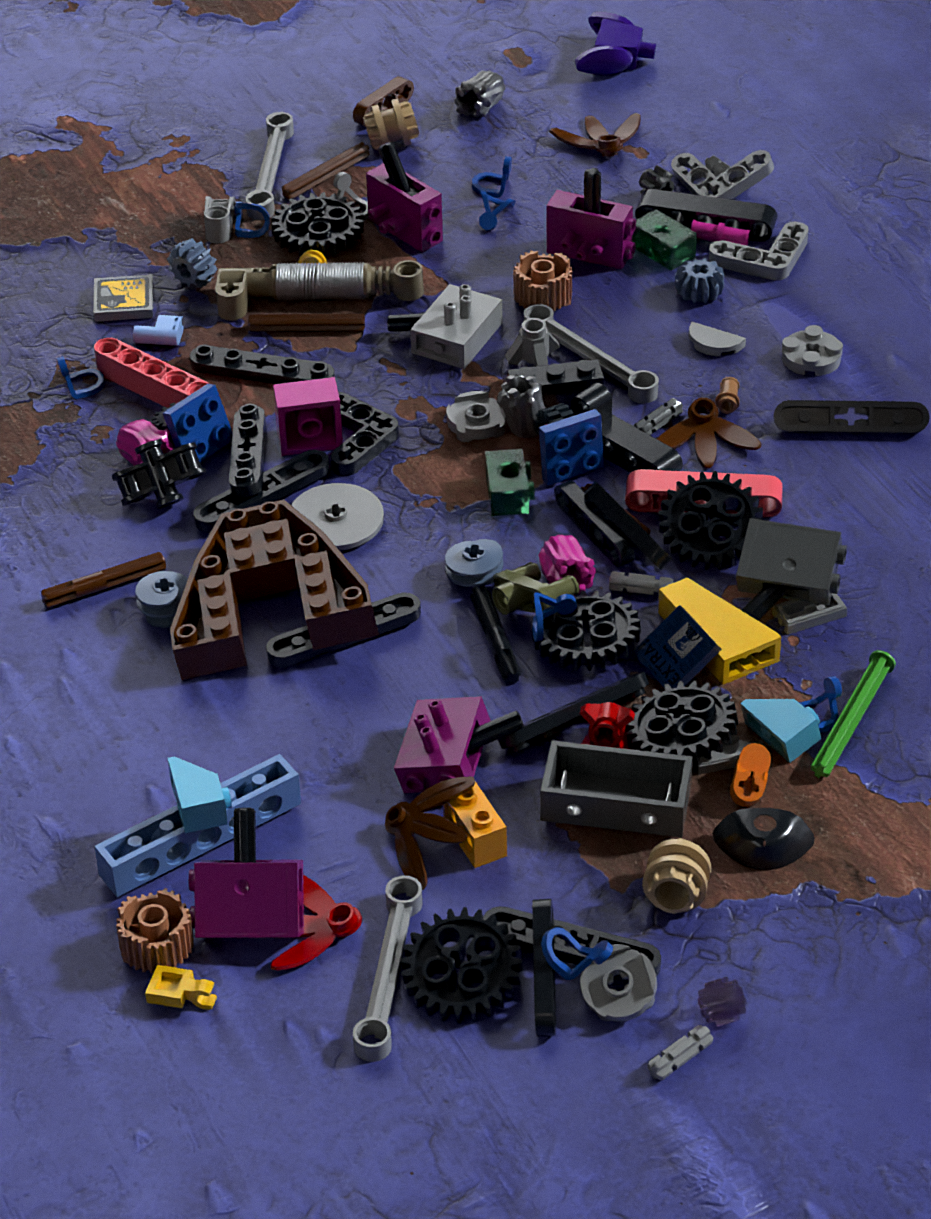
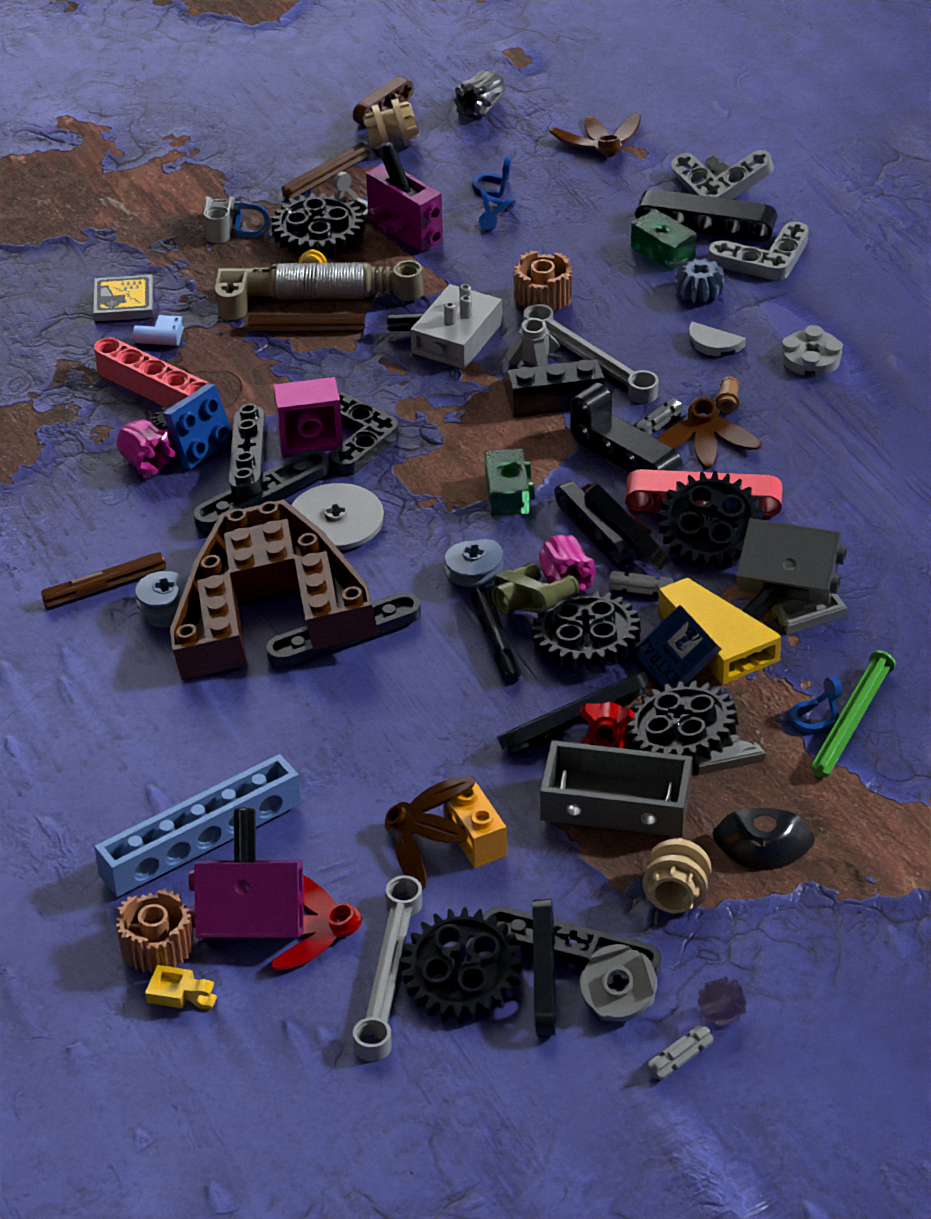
blue piece [56,356,105,399] -> none
black axle [112,439,207,509] -> none
sand blue gear [167,238,218,290] -> none
medium azure slope [168,756,232,833] -> none
black piece [190,344,335,384] -> none
light grey piece [246,112,294,220] -> none
magenta piece [394,696,524,793] -> none
light grey plate [446,391,507,442] -> none
flat silver piece [496,375,545,439] -> none
blue piece [532,592,577,642] -> none
blue plate [535,403,604,485] -> none
blue piece [541,927,613,980] -> none
magenta piece [546,168,636,270] -> none
dark purple torso [575,12,656,75] -> none
dark grey gear [639,165,674,195] -> none
dark pink pin [690,220,750,246] -> none
orange piece [730,743,771,807] -> none
medium azure slope [740,699,821,763] -> none
black piece [773,400,930,434] -> none

